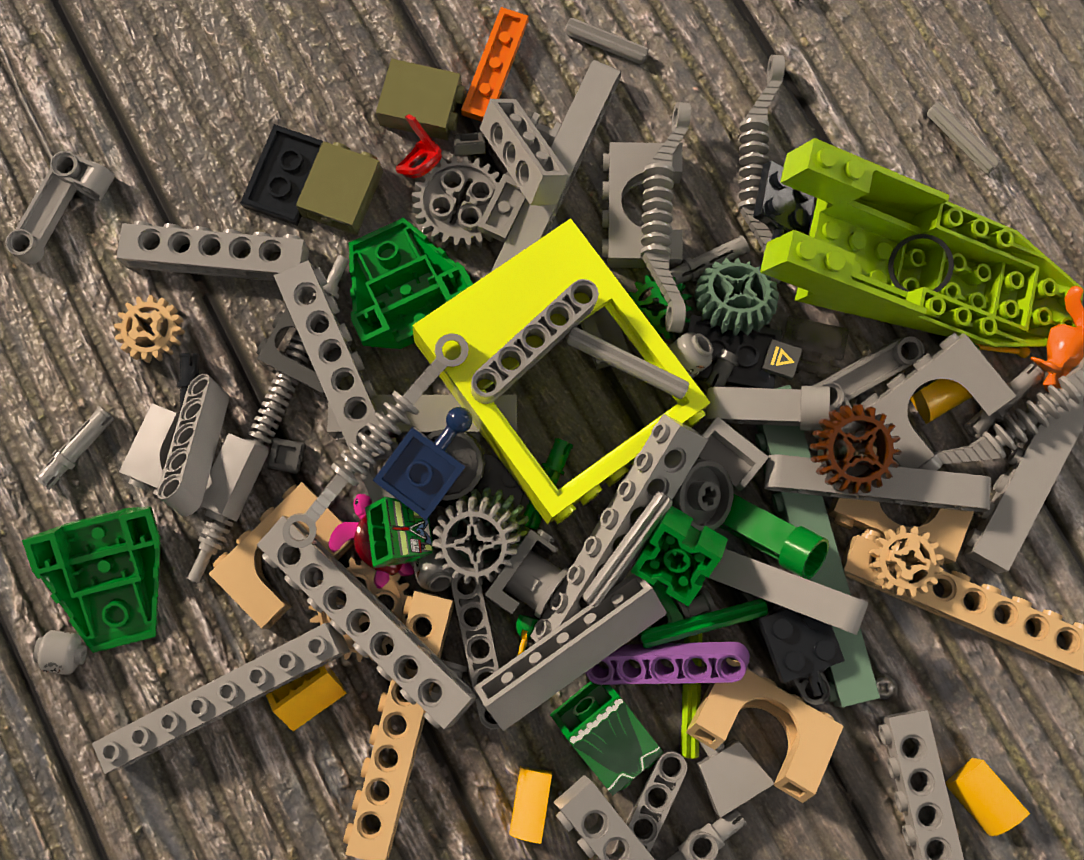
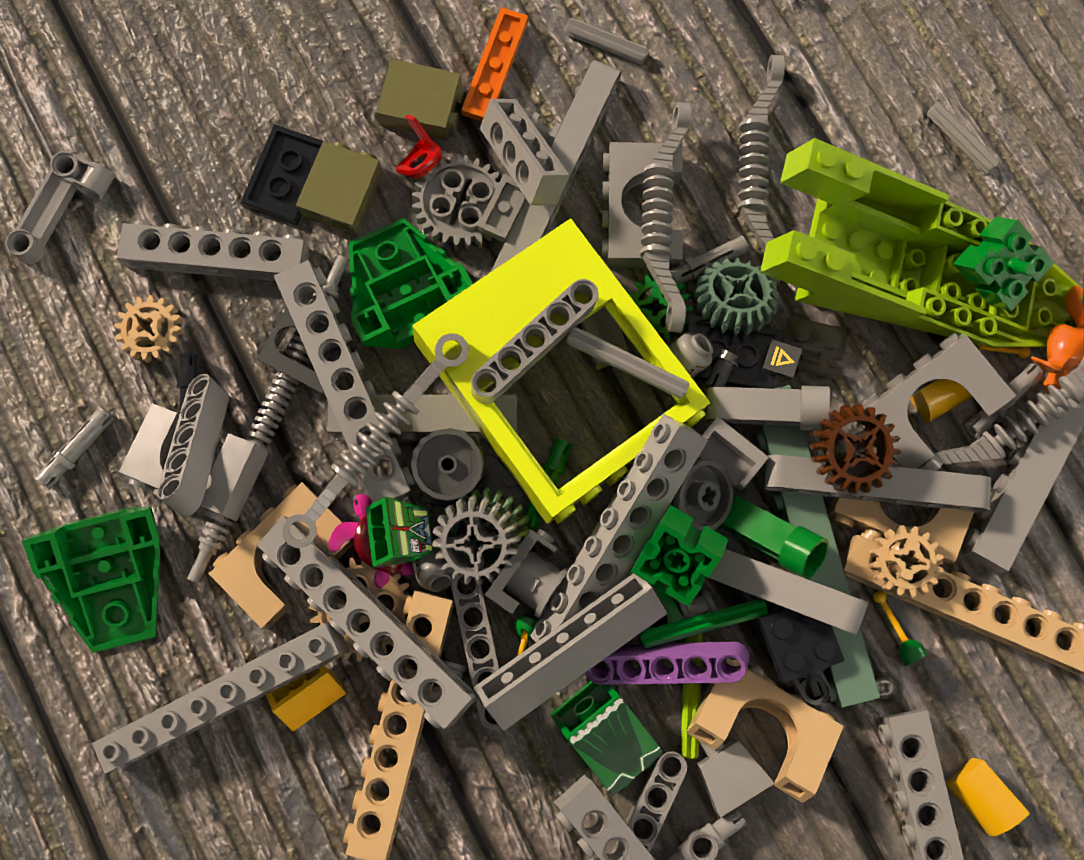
light grey head [33,630,87,675] -> none
dark grey tile [267,438,306,475] -> none
dark blue plate [373,407,472,520] -> none
dark grey tile [454,132,485,156] -> none
yellow brick [509,766,552,844] -> none
light grey axle [583,491,673,607] -> none
black plate [753,160,815,240] -> none
light grey piece [812,336,925,433] -> none
black piece [888,234,954,292] -> none
none -> hinge [873,590,928,666]
none -> green brick [953,217,1055,311]

